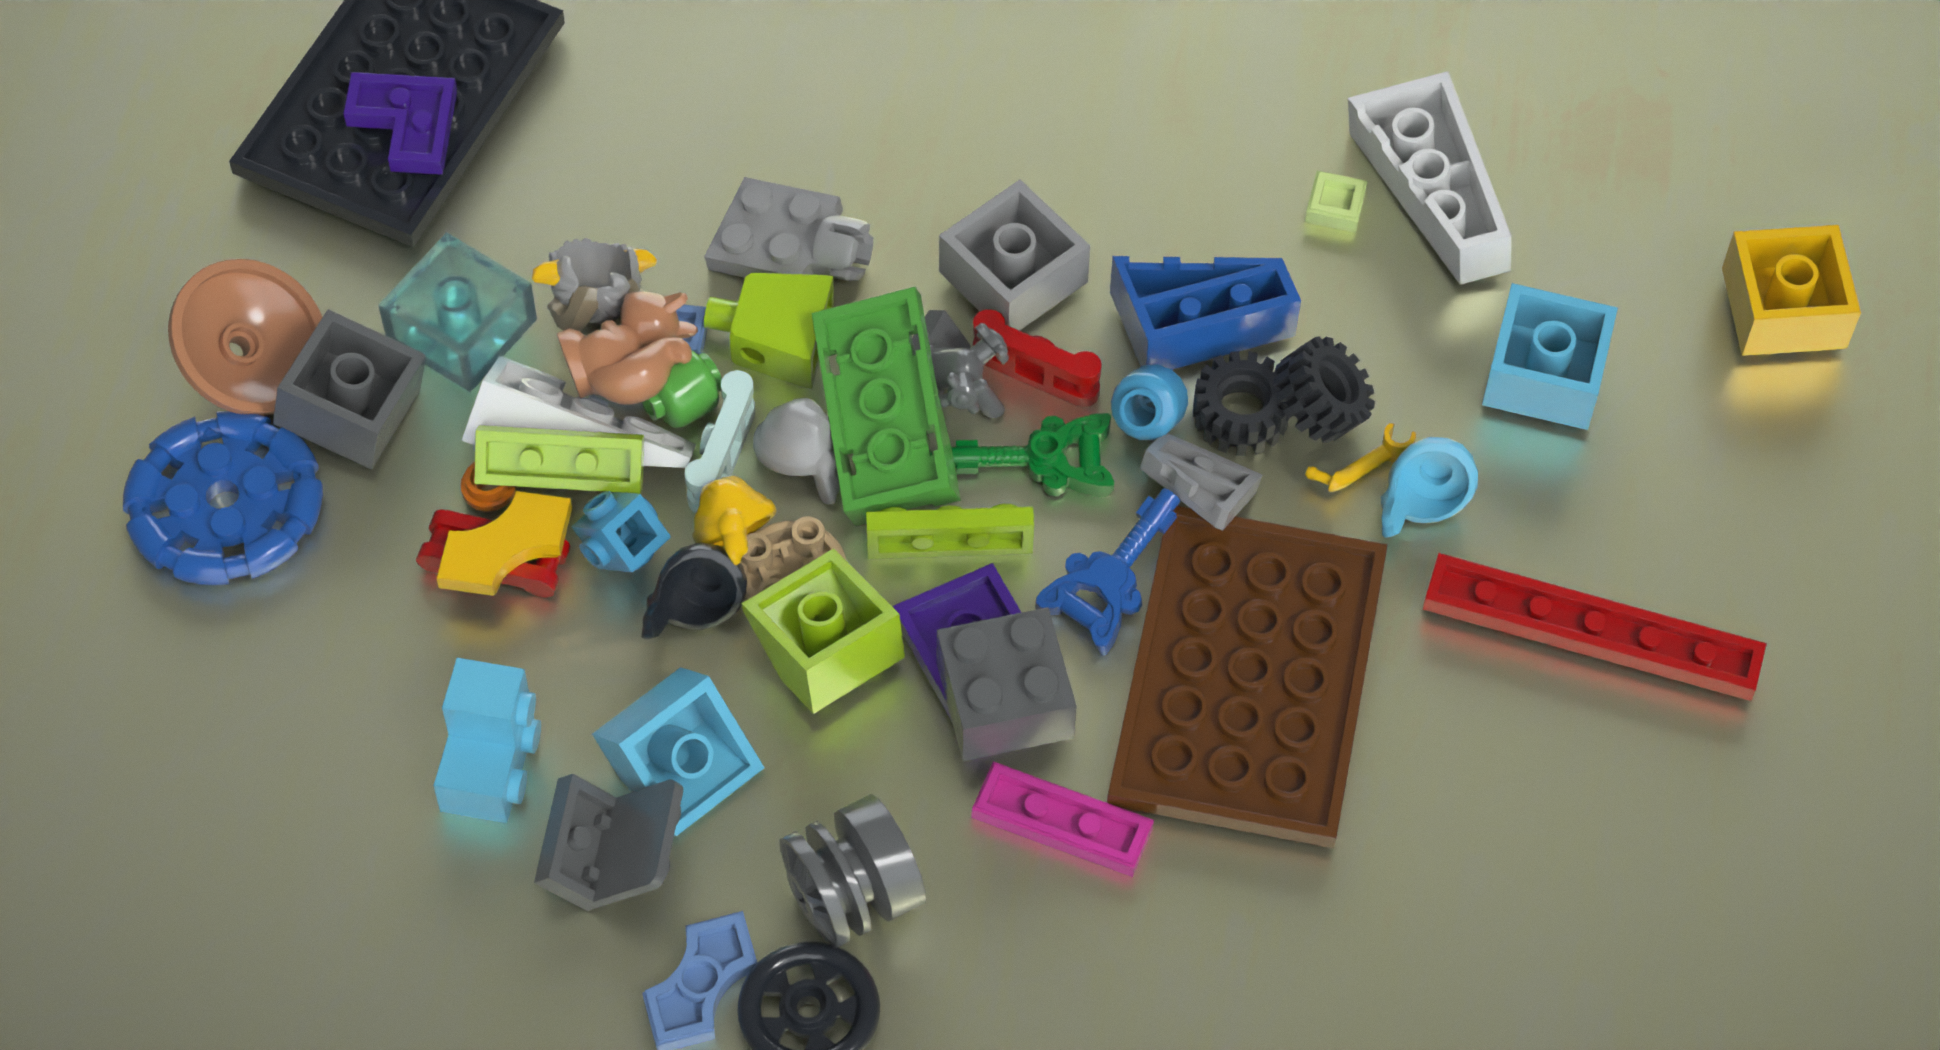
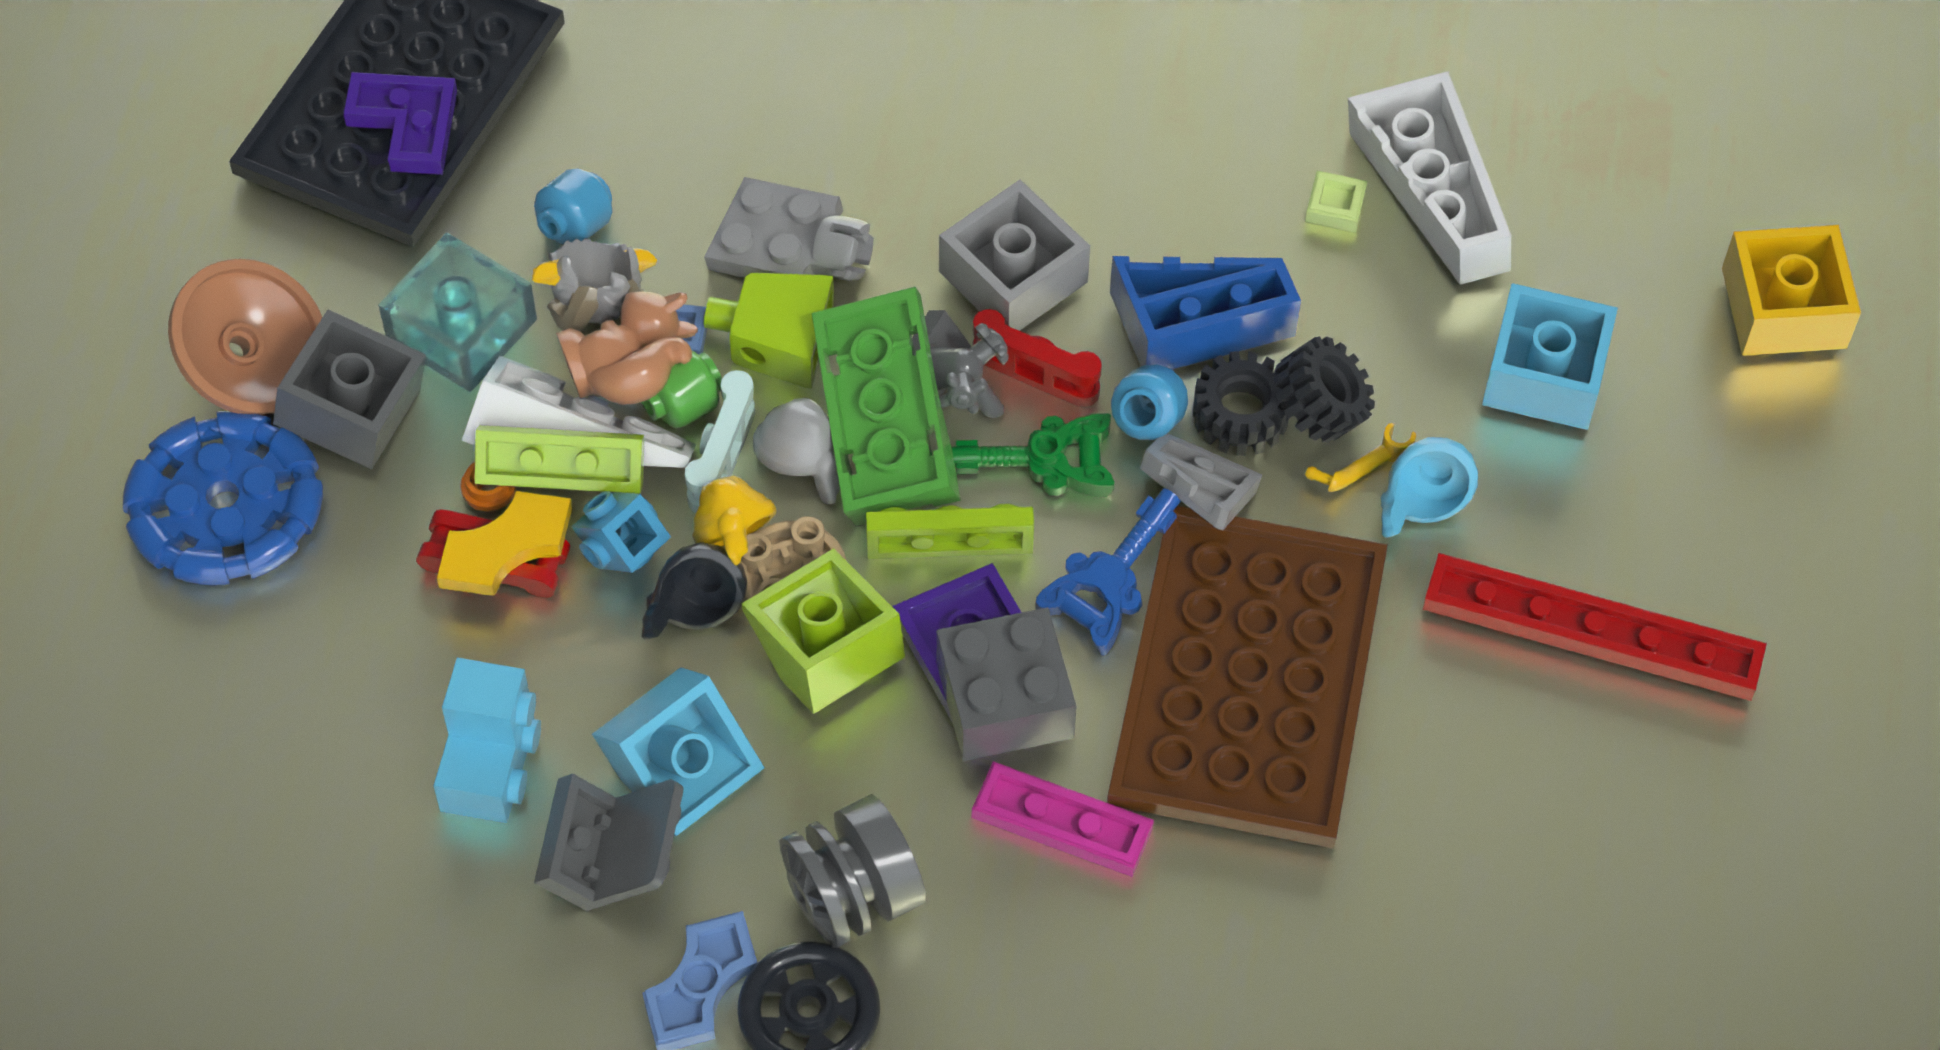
none -> dark azure head [534,168,612,244]

